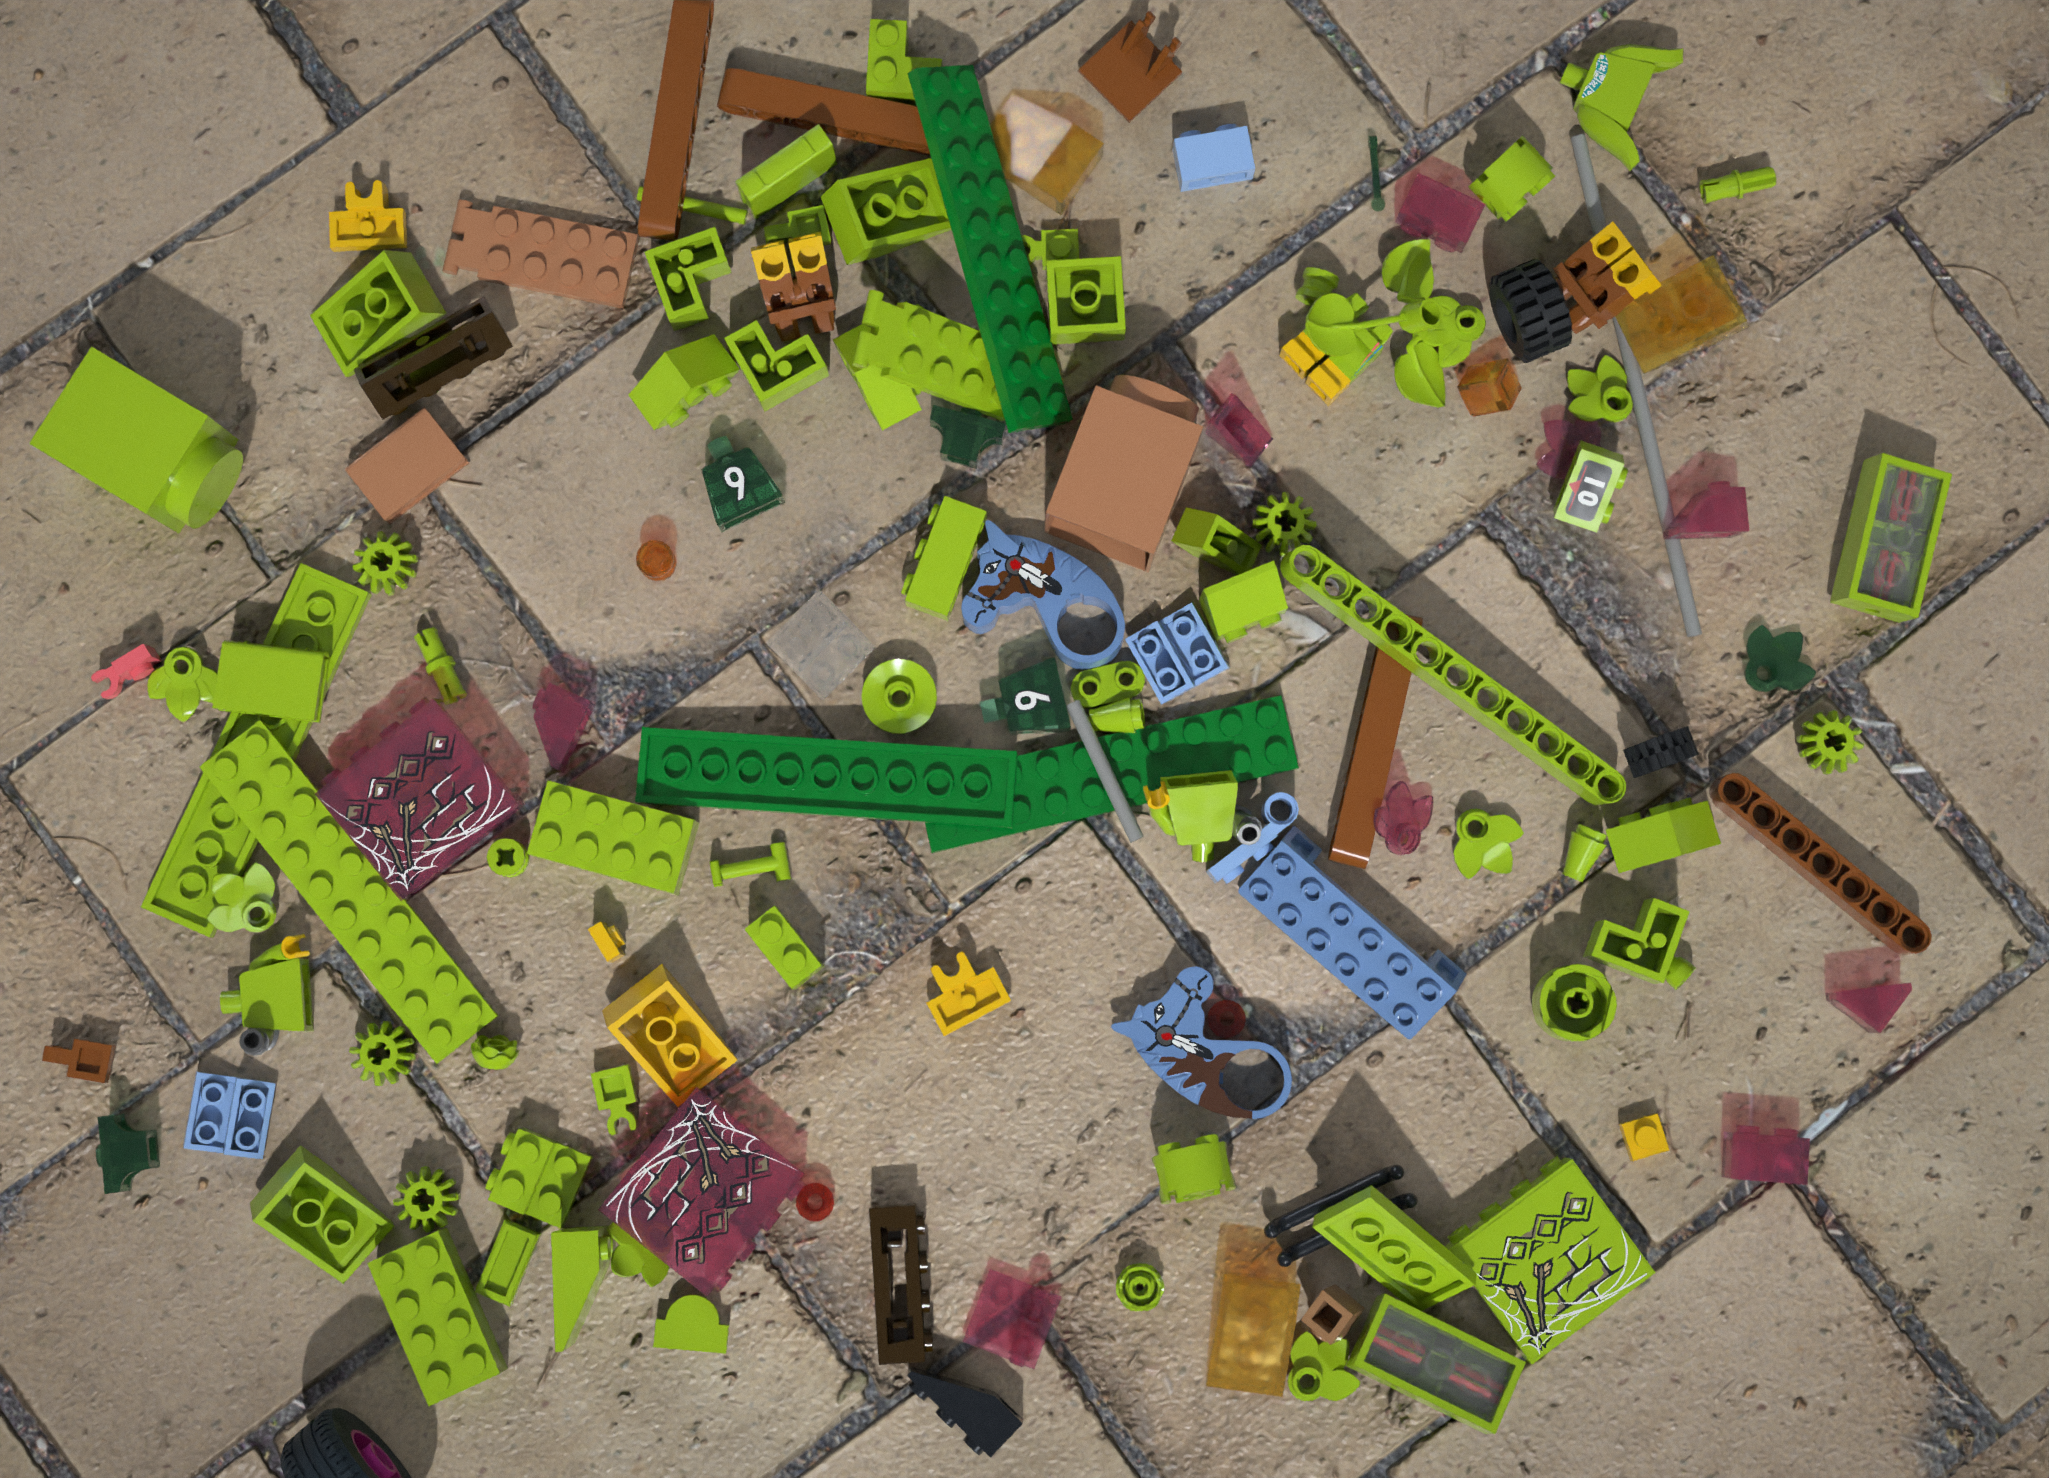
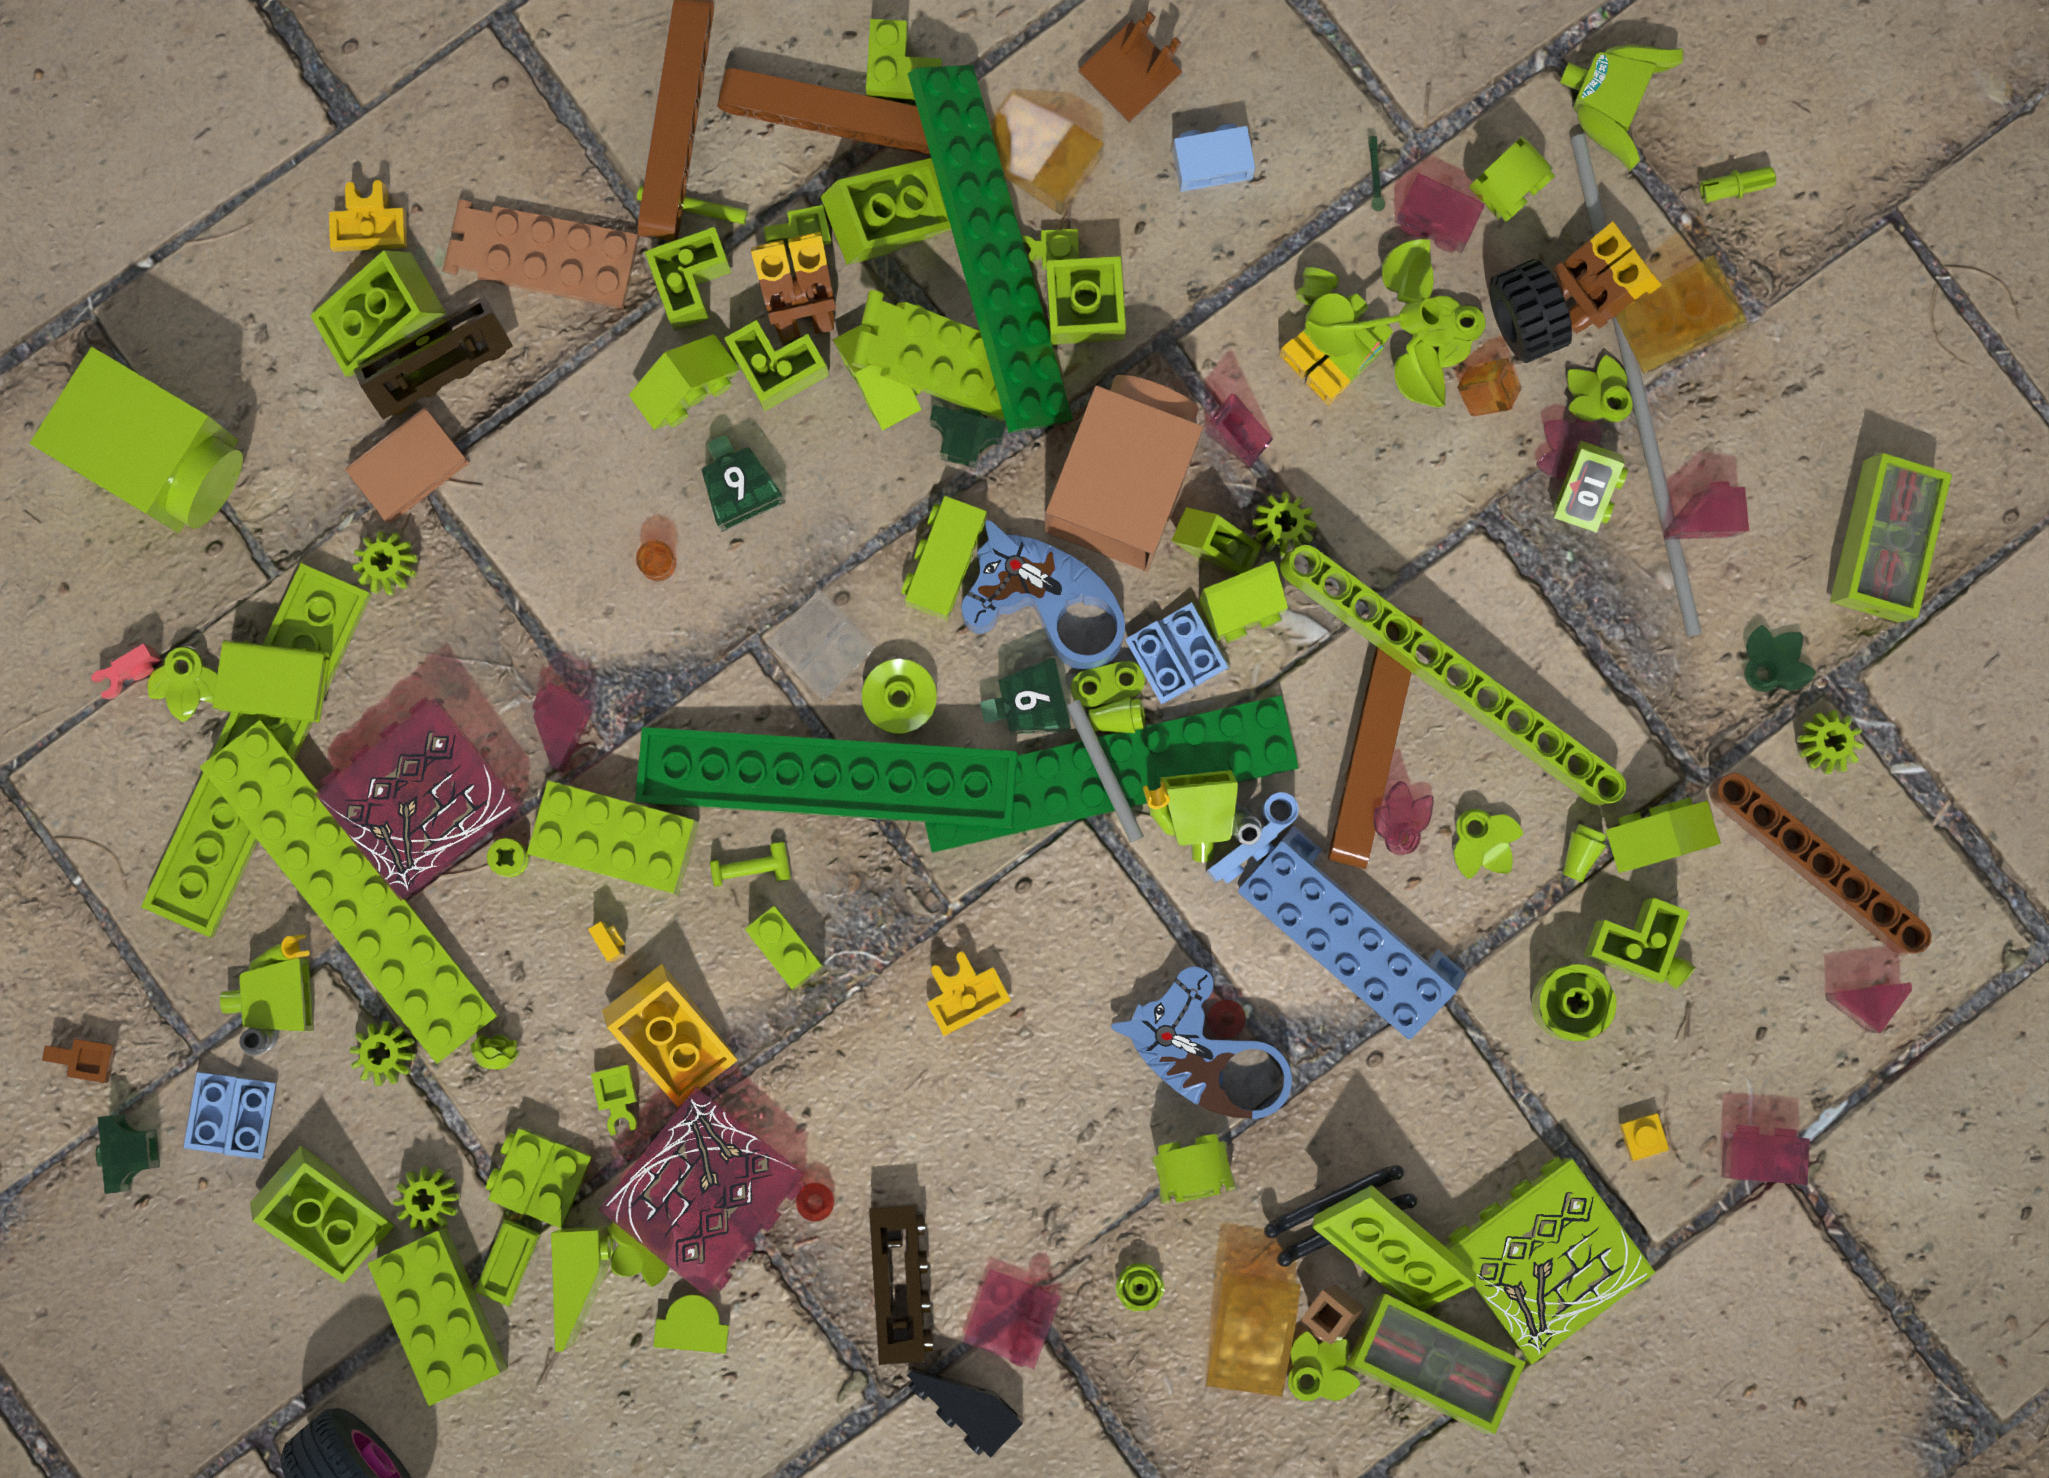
lime plate [207,862,276,932] -> none
lime pin [414,627,467,705] -> none
lime piece [735,124,837,220] -> none
black tyre [1623,726,1699,778] -> none

